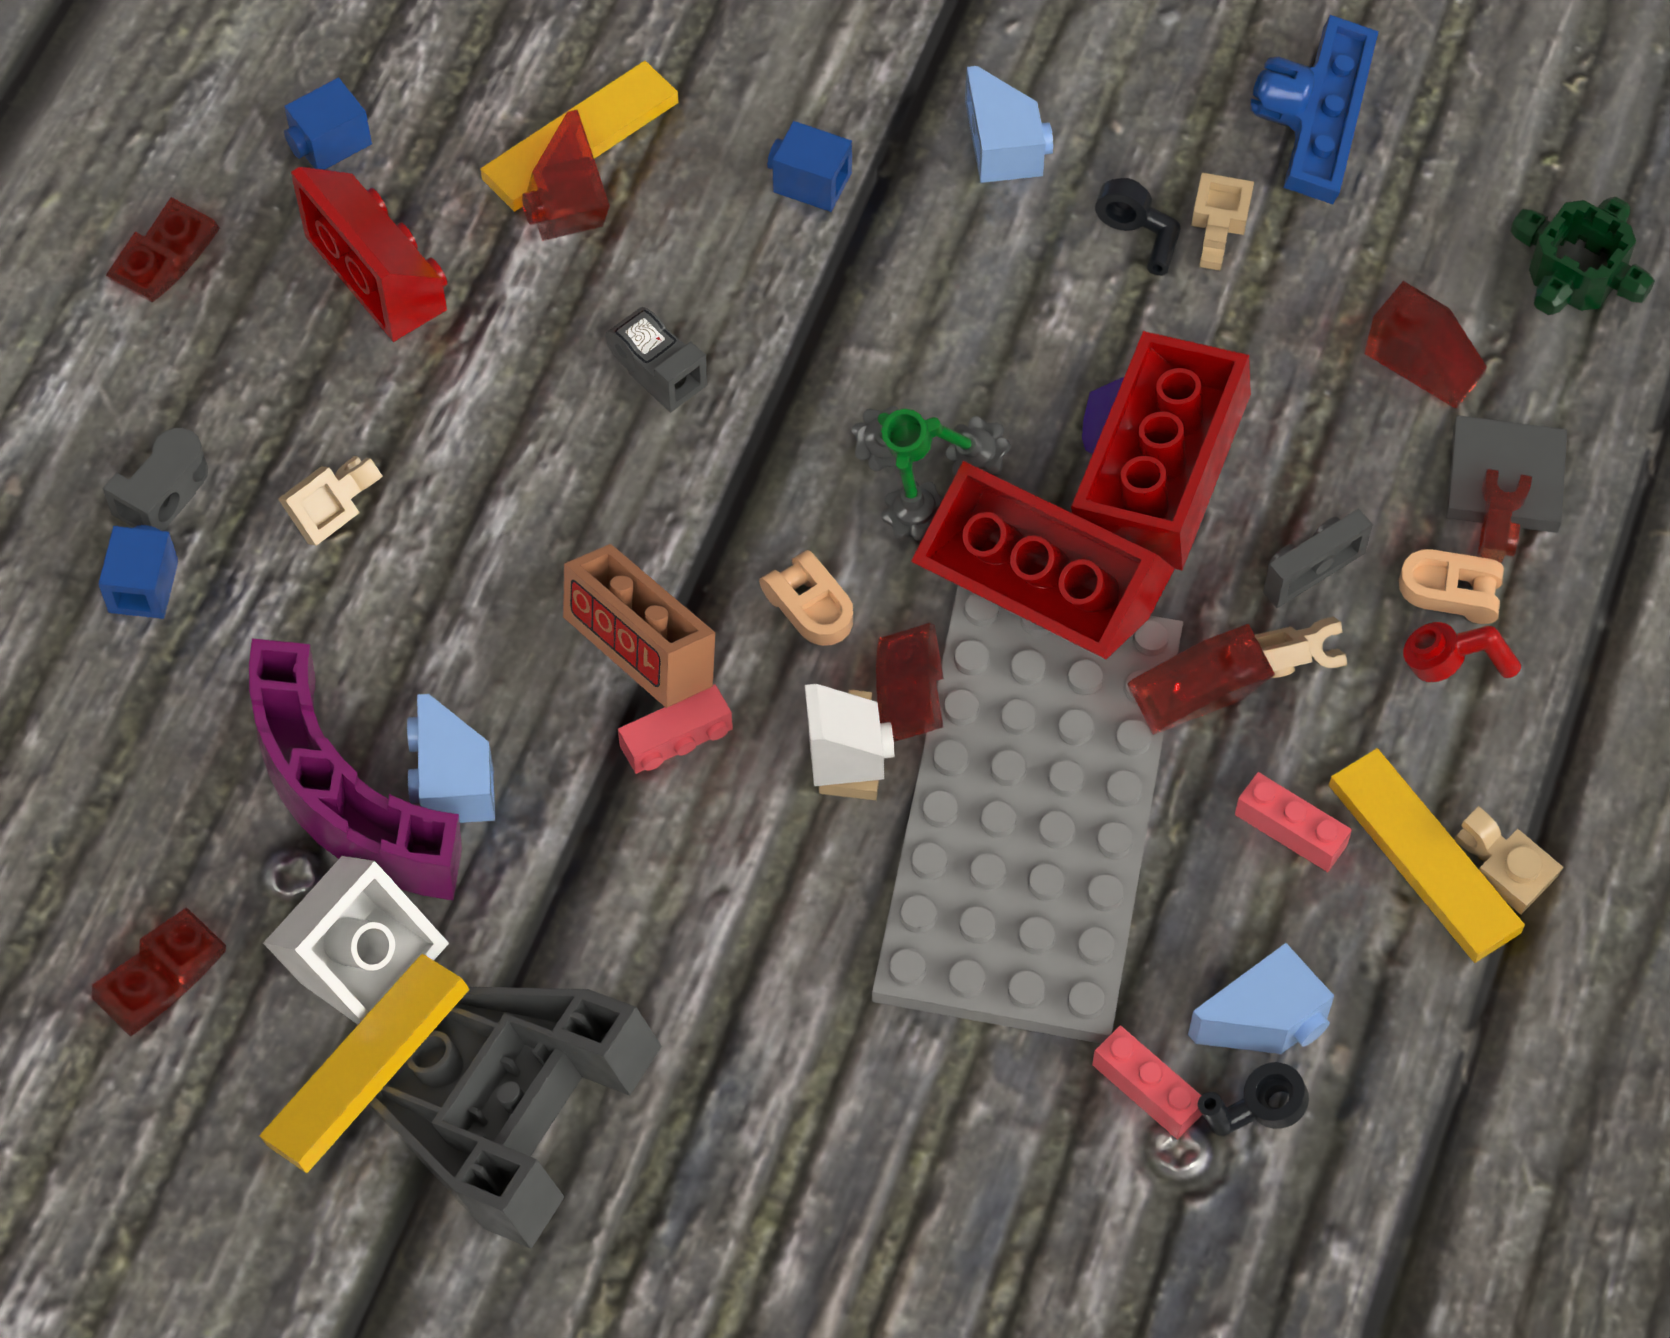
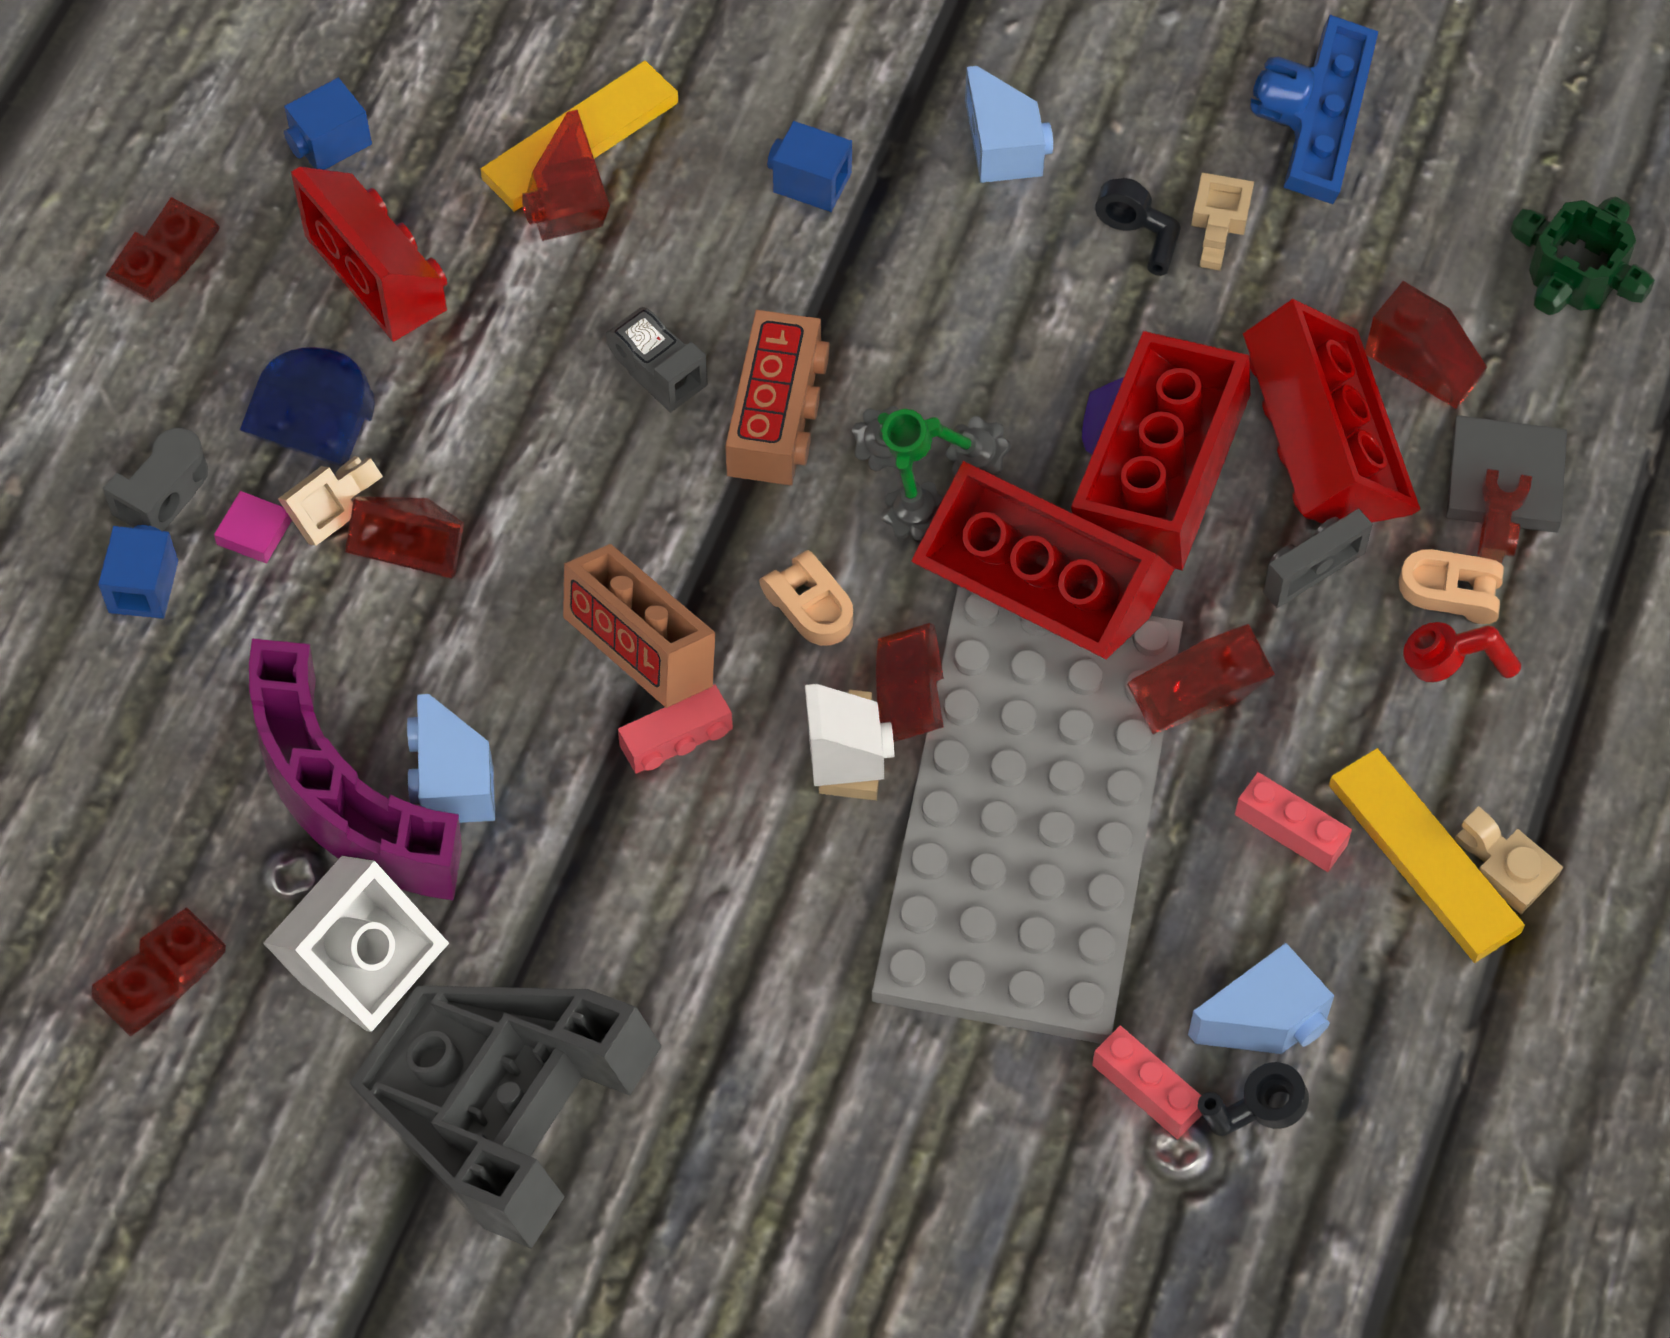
yellow tile [259,954,470,1173] -> none
tan plate [1237,616,1347,678] -> none
none -> dark pink tile [214,491,292,564]
none -> clear blue slope [240,347,375,466]
none -> clear red slope [345,496,464,579]
none -> nougat brick [725,310,830,486]
none -> red slope [1242,298,1421,524]

